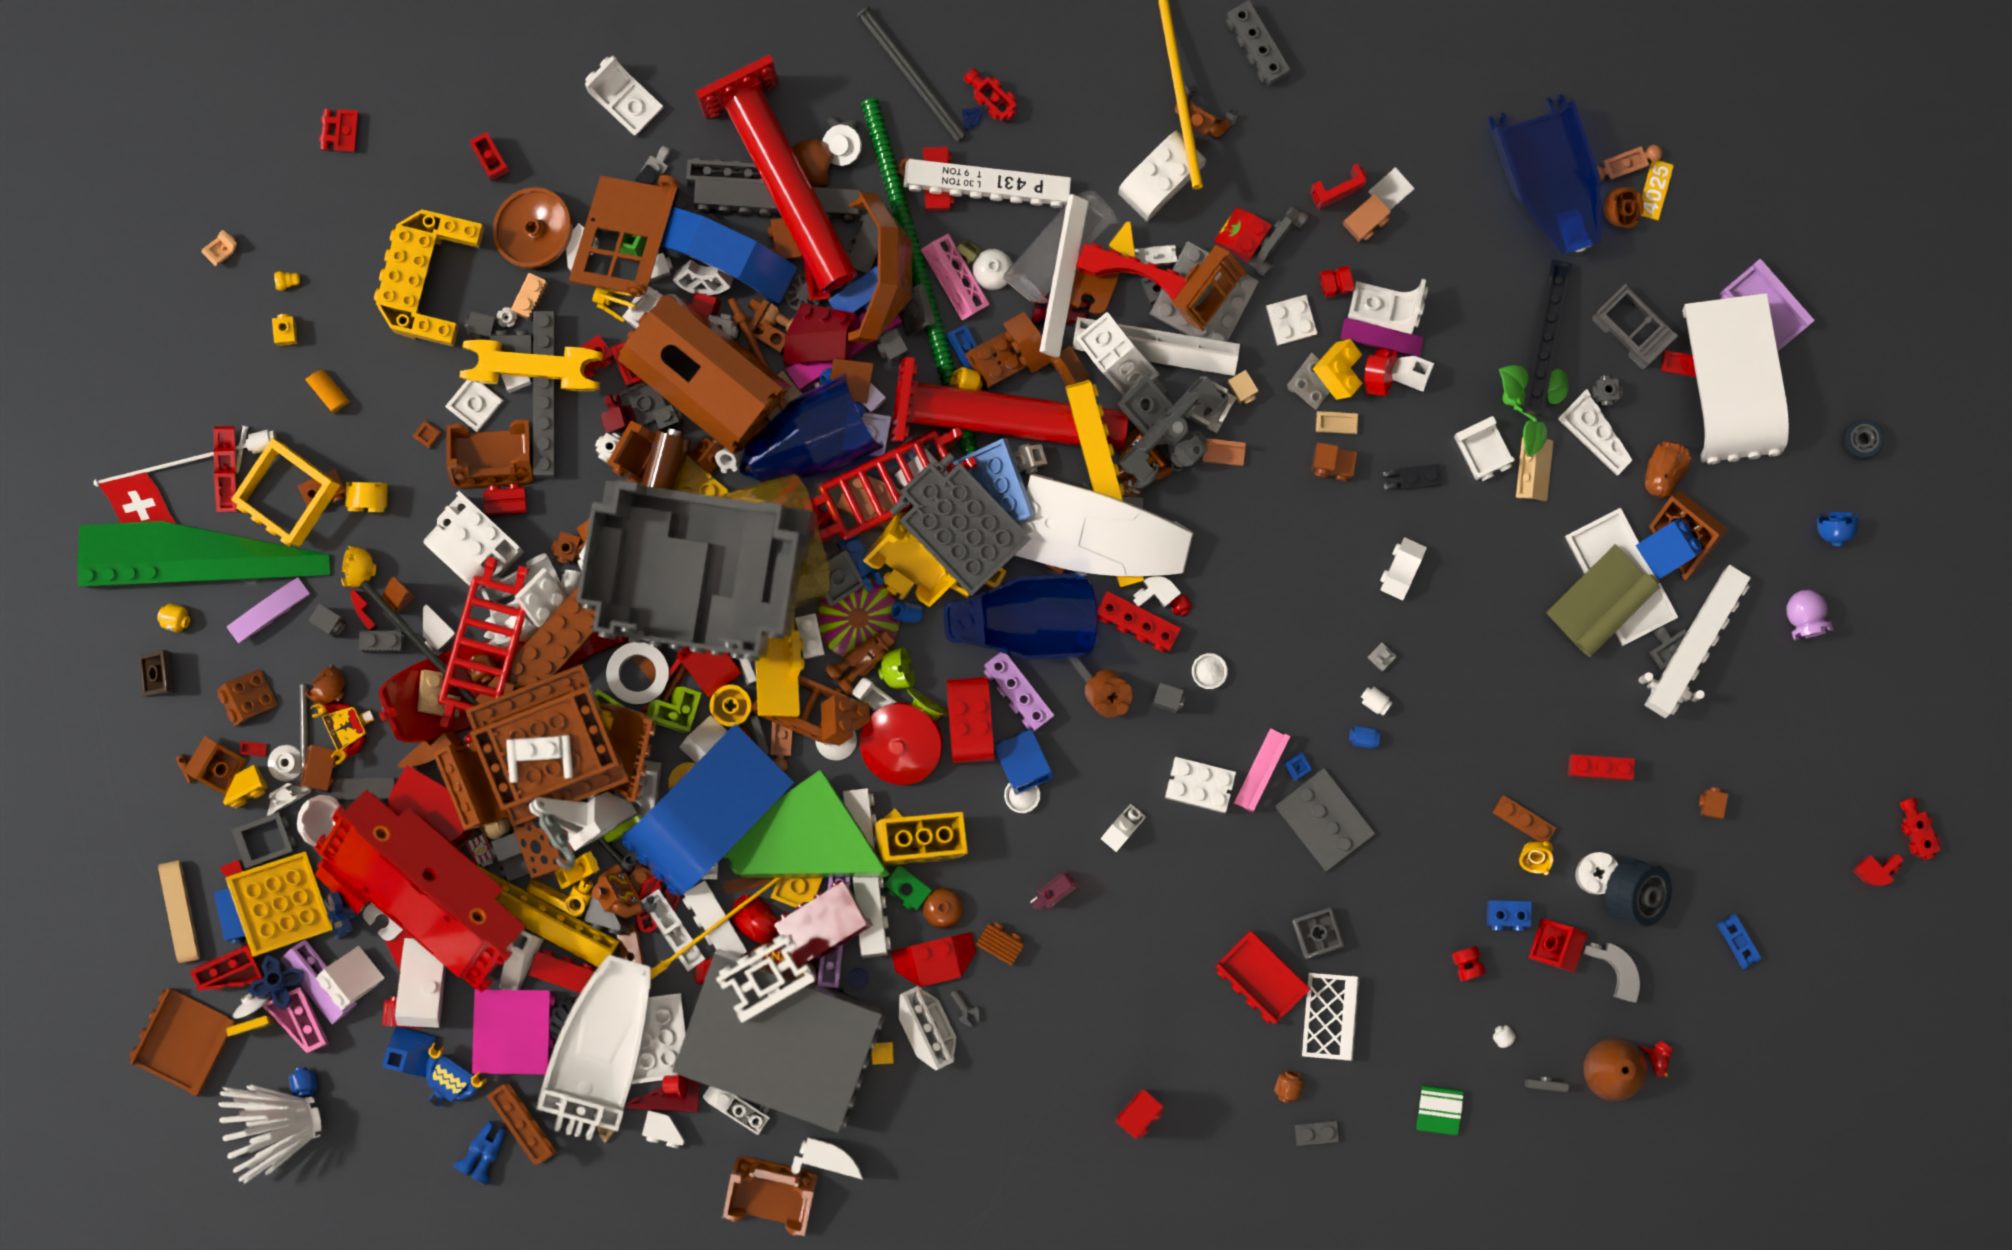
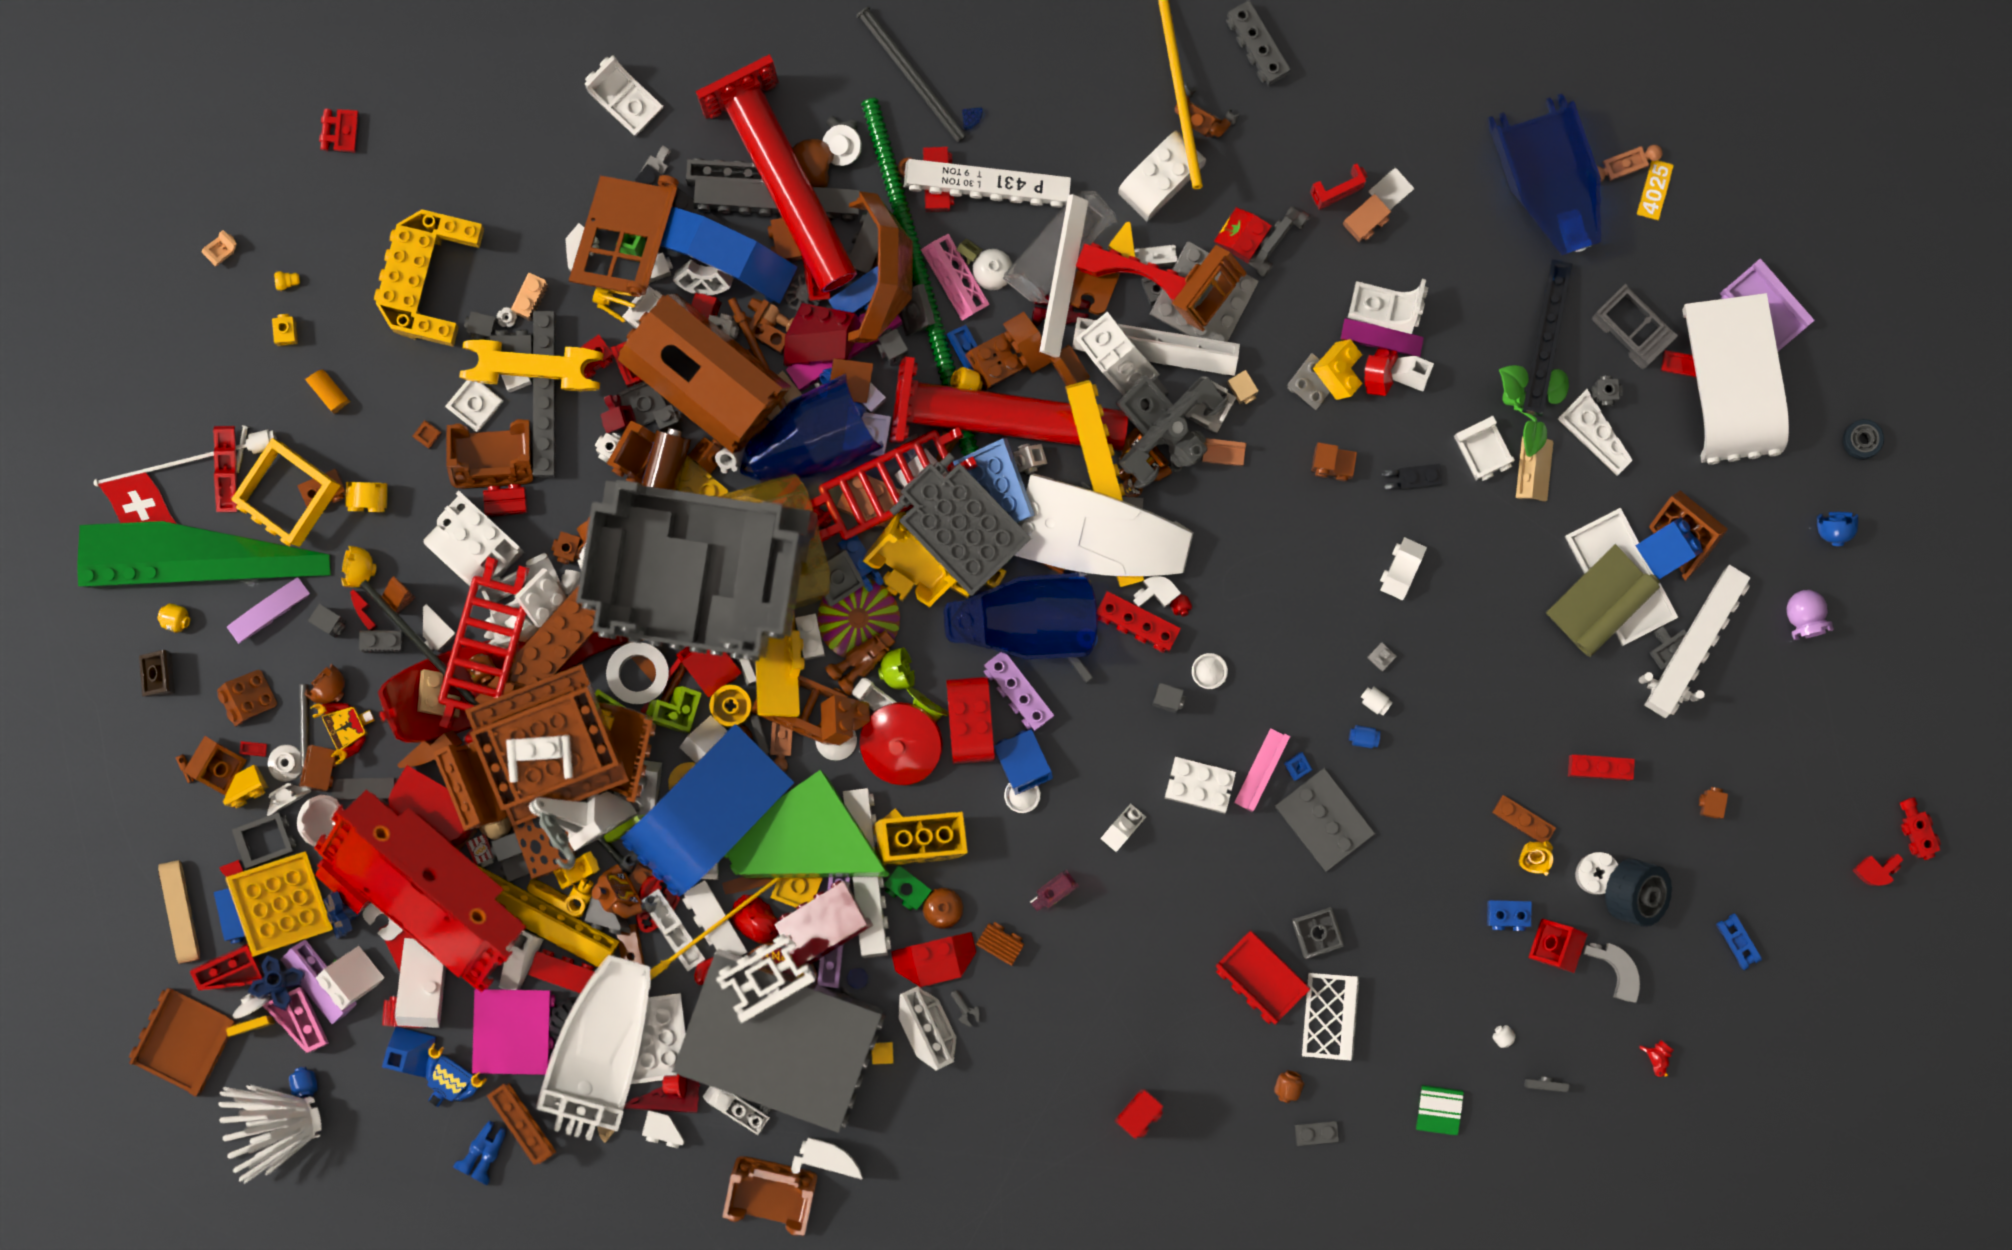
red brick [469,132,509,181] -> none
dark orange dish [493,187,573,269] -> none
blue brick [891,601,923,623] -> none
red brick [963,67,1017,122] -> none
dark orange brick [1085,669,1132,717] -> none
white plate [1266,295,1317,346] -> none
tan tile [1316,411,1358,435] -> none
red wheel [1319,265,1354,298] -> none
red wheel [1452,946,1486,982] -> none
dark orange cylinder [1583,1038,1648,1101] -> none
dark orange cylinder [1603,187,1644,228] -> none
dark orange piece [1645,441,1692,498] -> none

